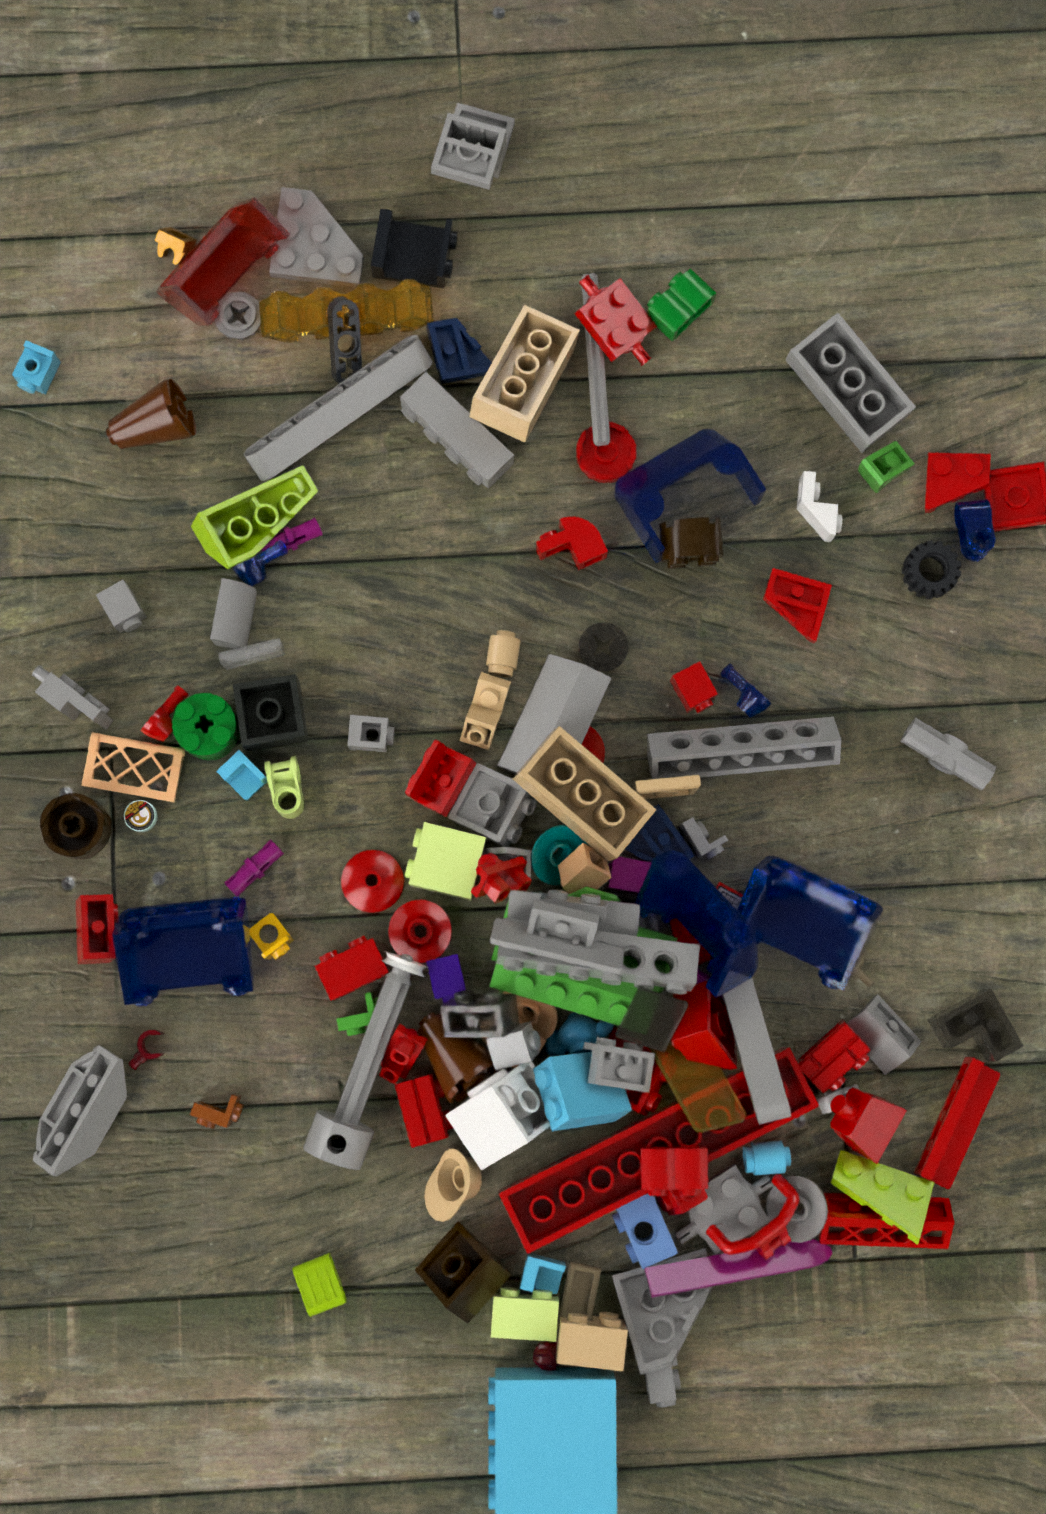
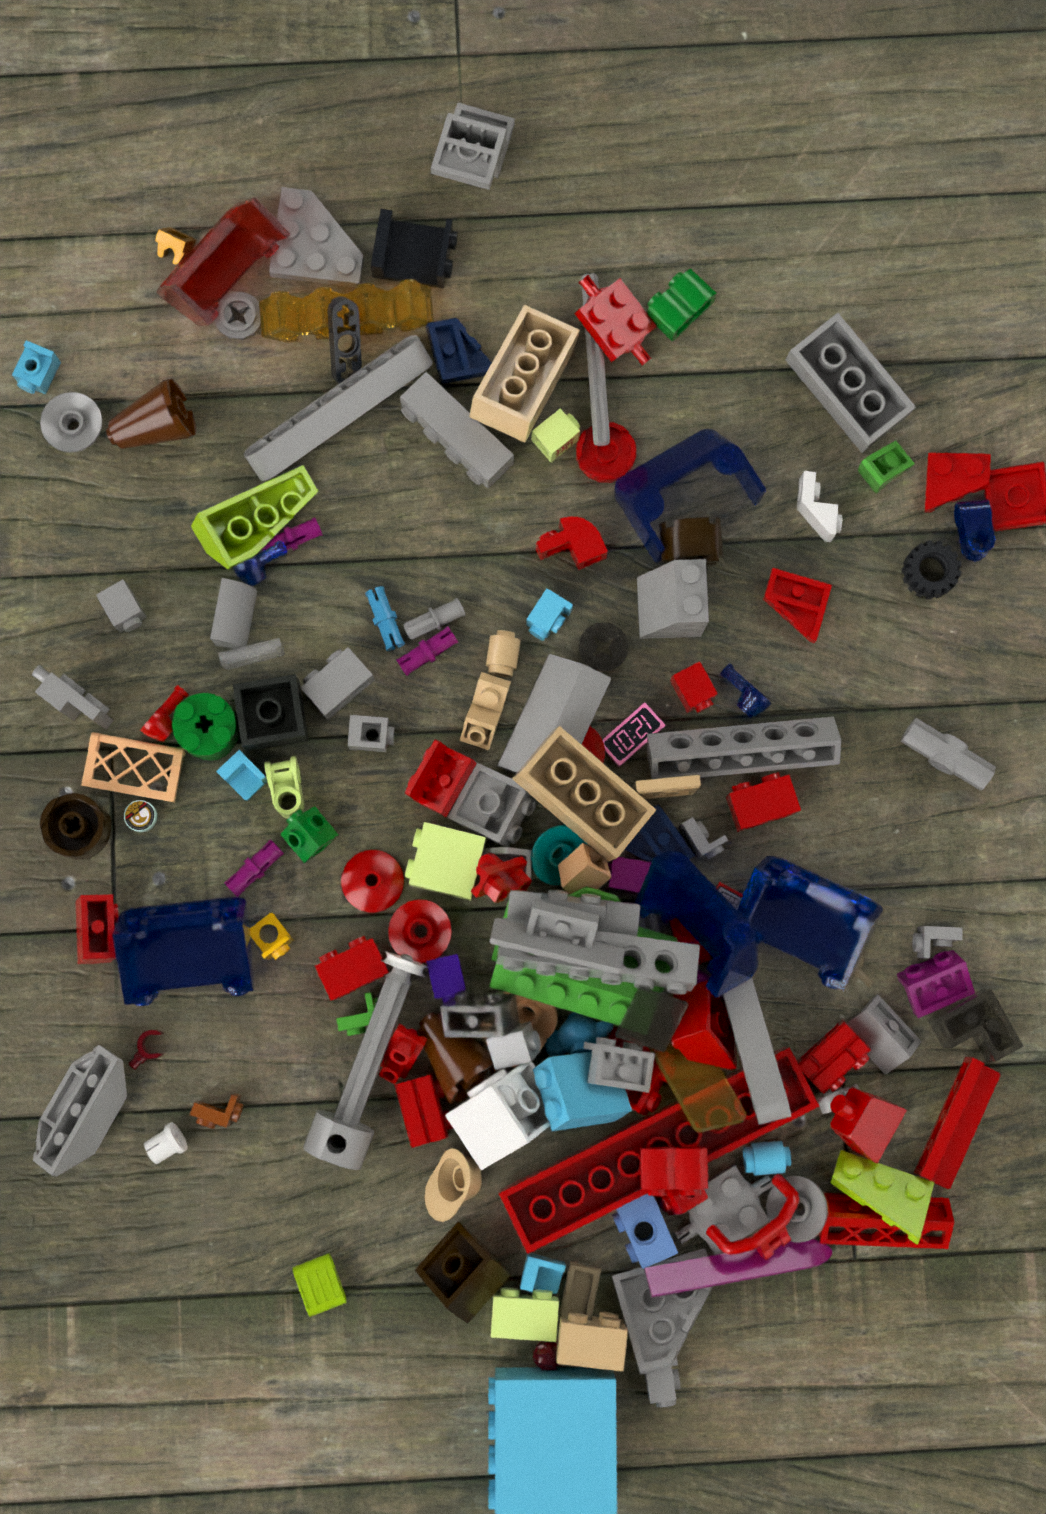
none -> light grey dish [40,392,103,453]
none -> white bush [144,1122,188,1164]
none -> green brick [280,806,339,863]
none -> light grey brick [300,647,375,720]
none -> dark azure pin [365,586,405,651]
none -> magenta pin [396,626,459,676]
none -> light grey axle [403,598,466,639]
none -> medium azure brick [526,588,573,641]
none -> yellowish green brick [531,408,580,462]
none -> tile [603,702,666,767]
none -> light grey slope [637,559,709,639]
none -> red brick [726,772,801,832]
none -> magenta bracket [896,950,975,1018]
none -> light grey bracket [912,926,963,959]

